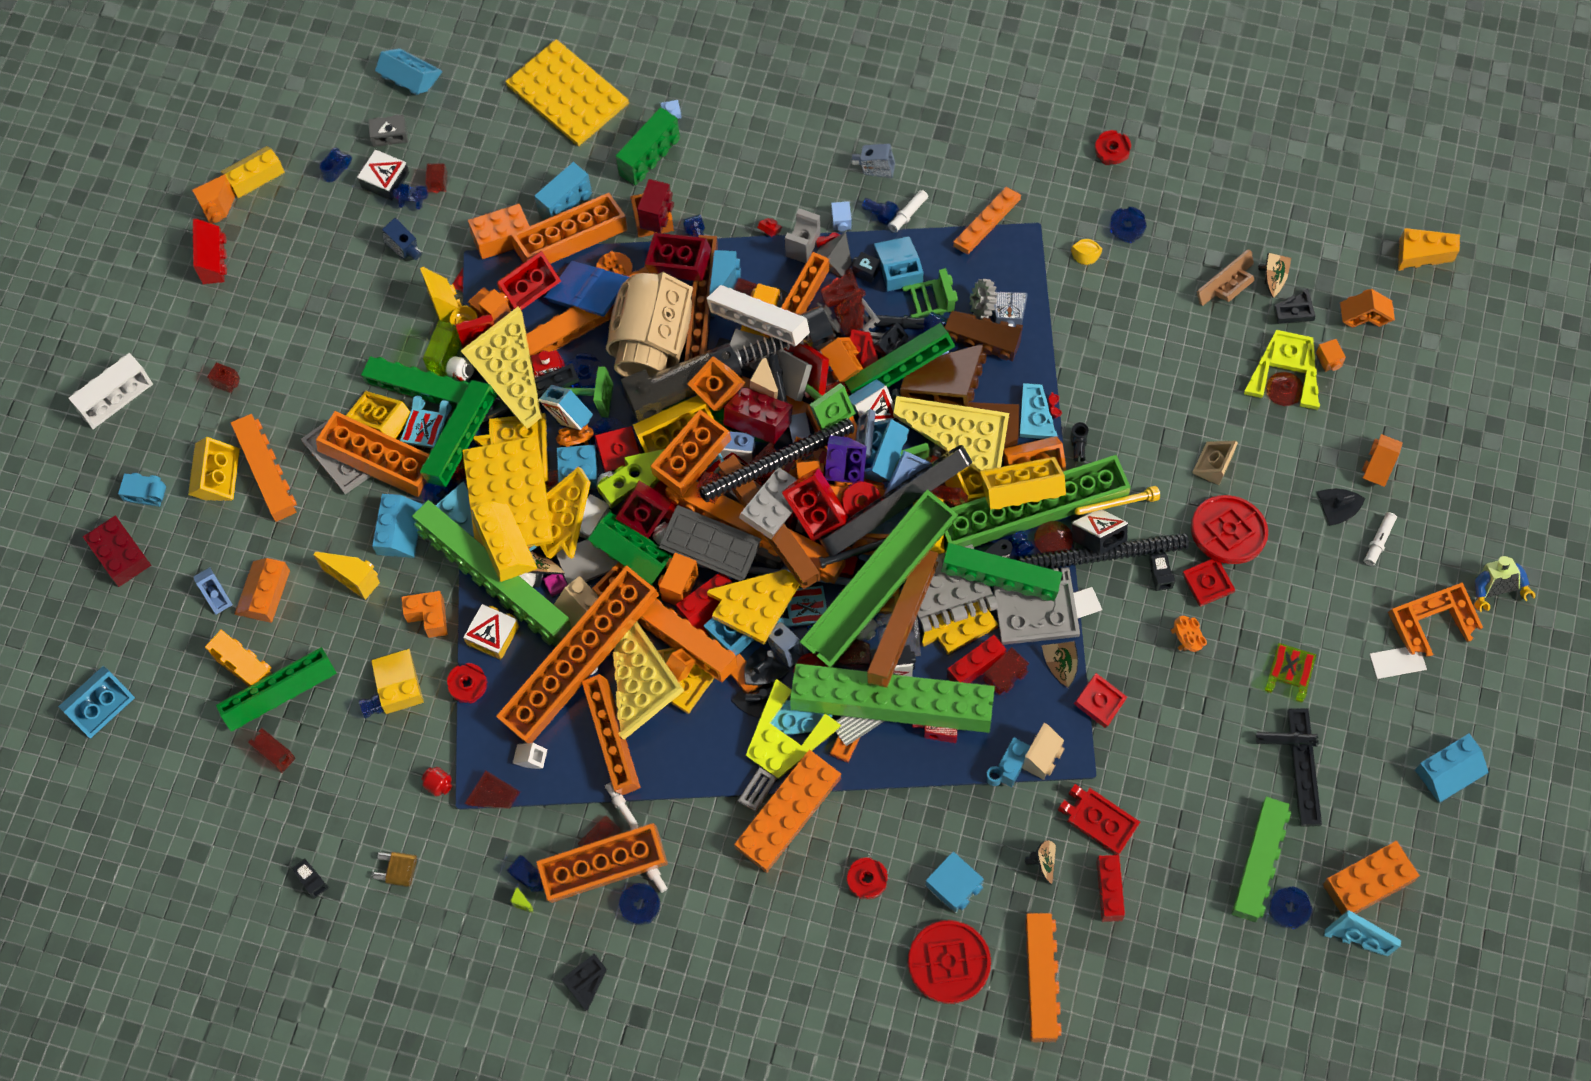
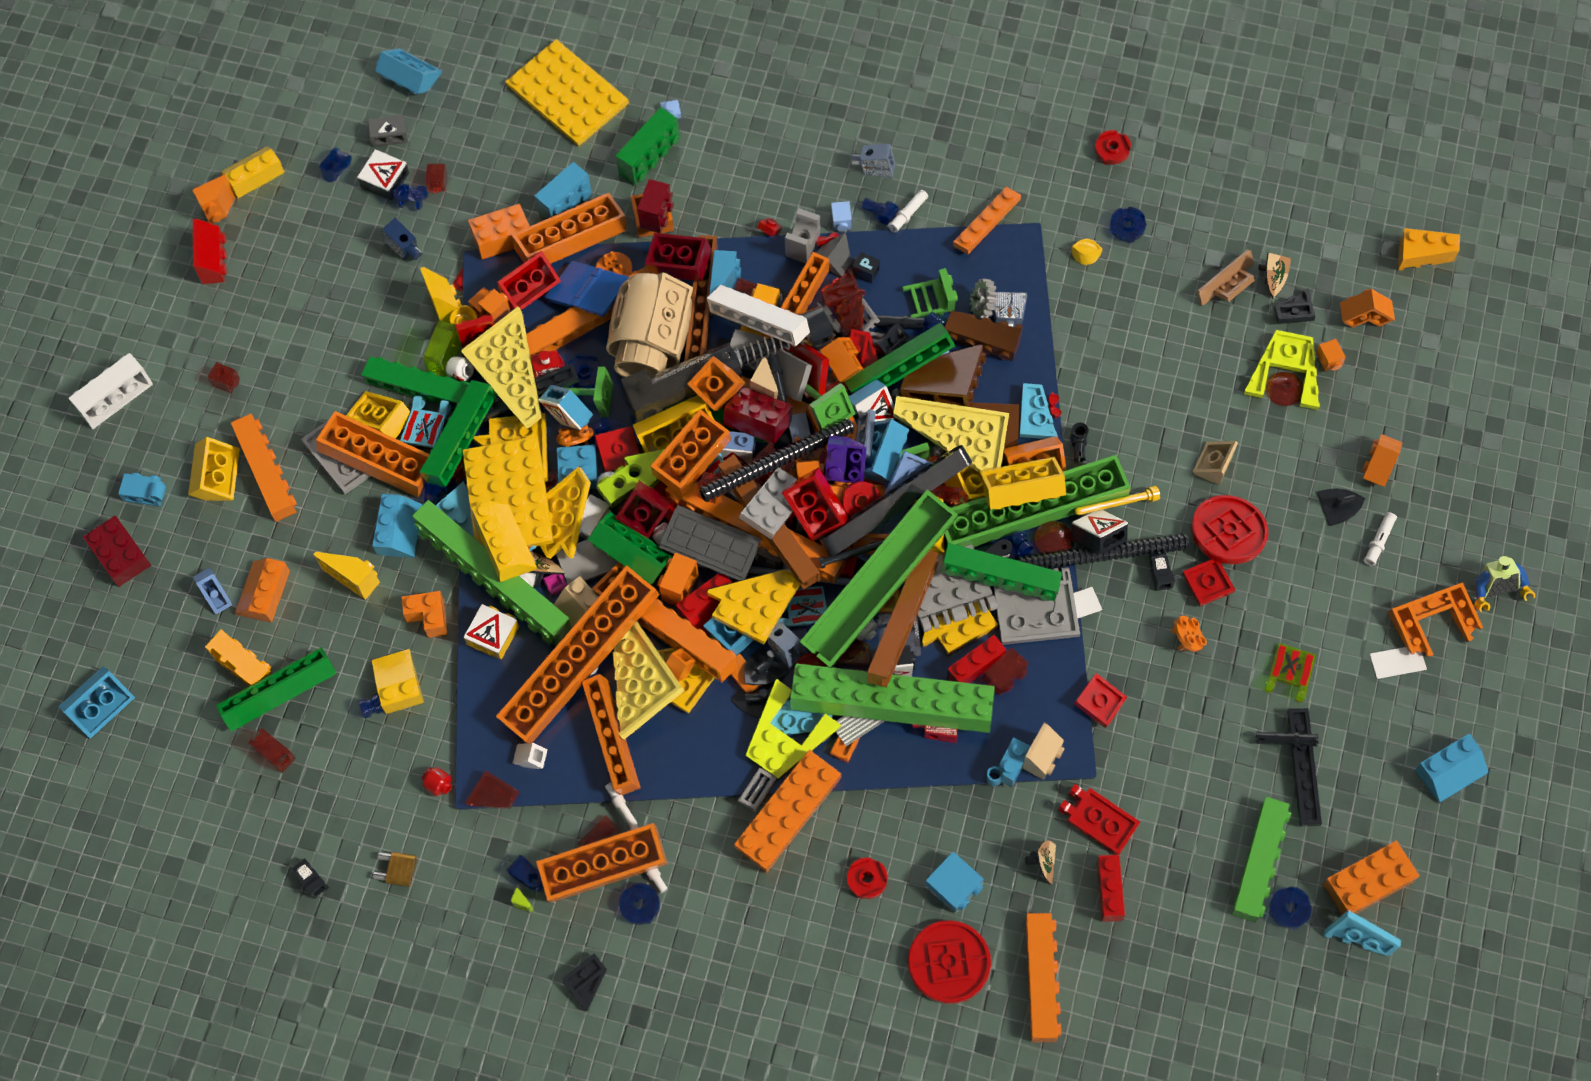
red plate [447,663,487,704] -> none
clear blue pin [683,214,705,237] -> none
dark azure slope [874,236,923,291] -> none
shield [1042,641,1078,688] -> none

